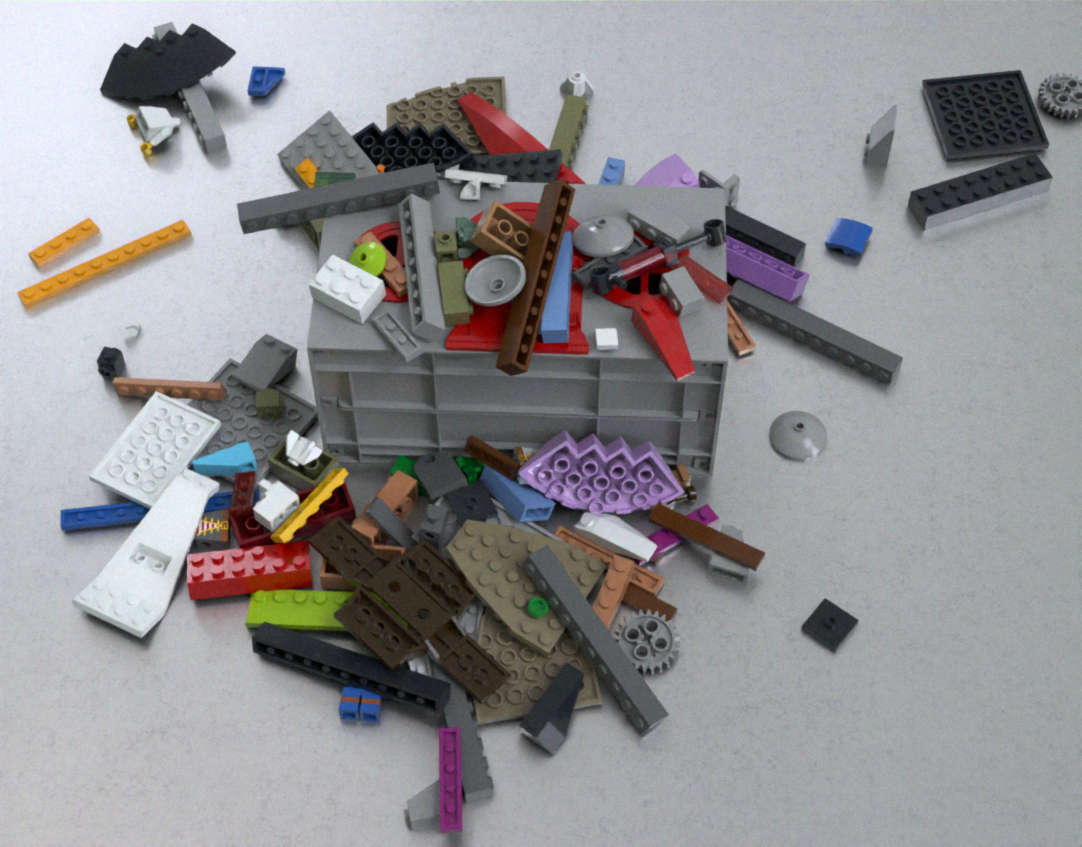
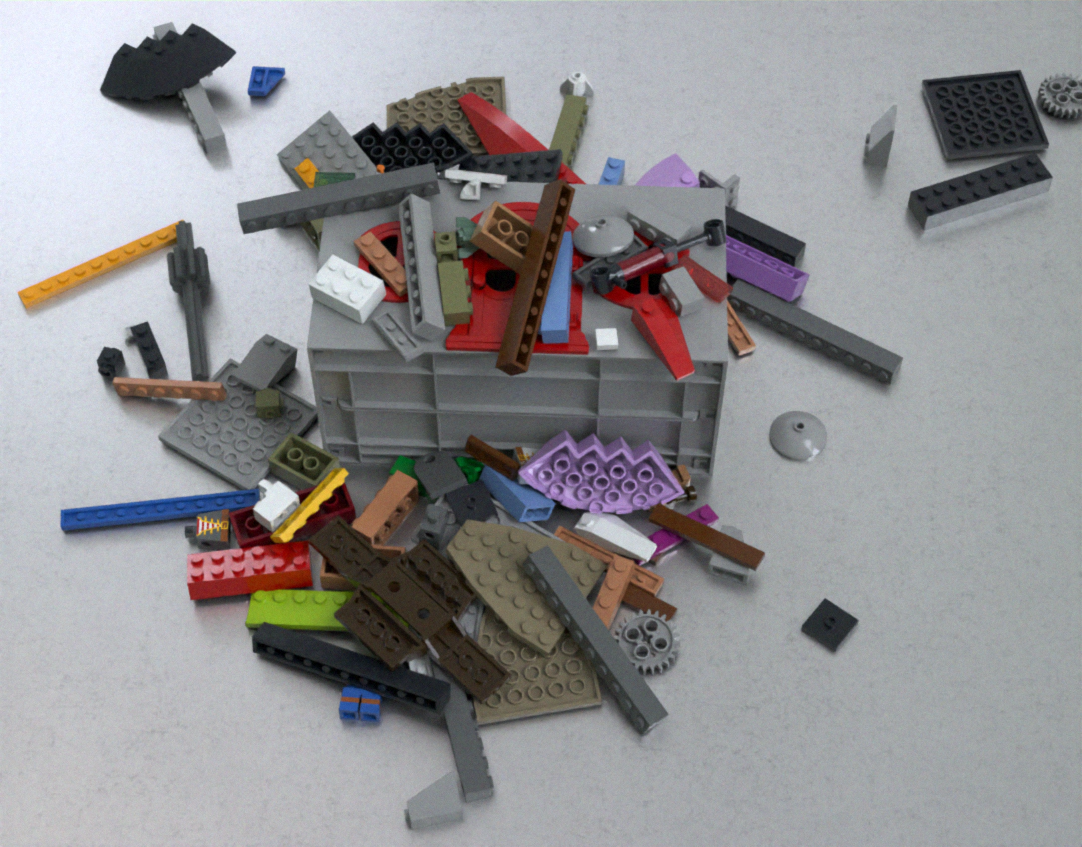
light orange plate [28,218,100,268] -> none
white wing [72,468,220,638] -> none
white plate [89,391,221,509] -> none
white torso [127,106,180,156] -> none
medium azure slope [192,441,258,476] -> none
clear red tile [230,471,257,517] -> none
white brick [286,430,322,467] -> none
lime dish [349,242,387,277] -> none
dark grey tile [365,497,417,552] -> none
magenta plate [439,728,463,833] -> none
light grey dish [465,255,526,306] -> none
black wedge [518,662,584,755] -> none
green tile [527,597,549,619] -> none
blue slope [824,218,873,255] -> none
none -> black brick [130,321,168,379]
none -> dark grey axle [167,221,210,382]

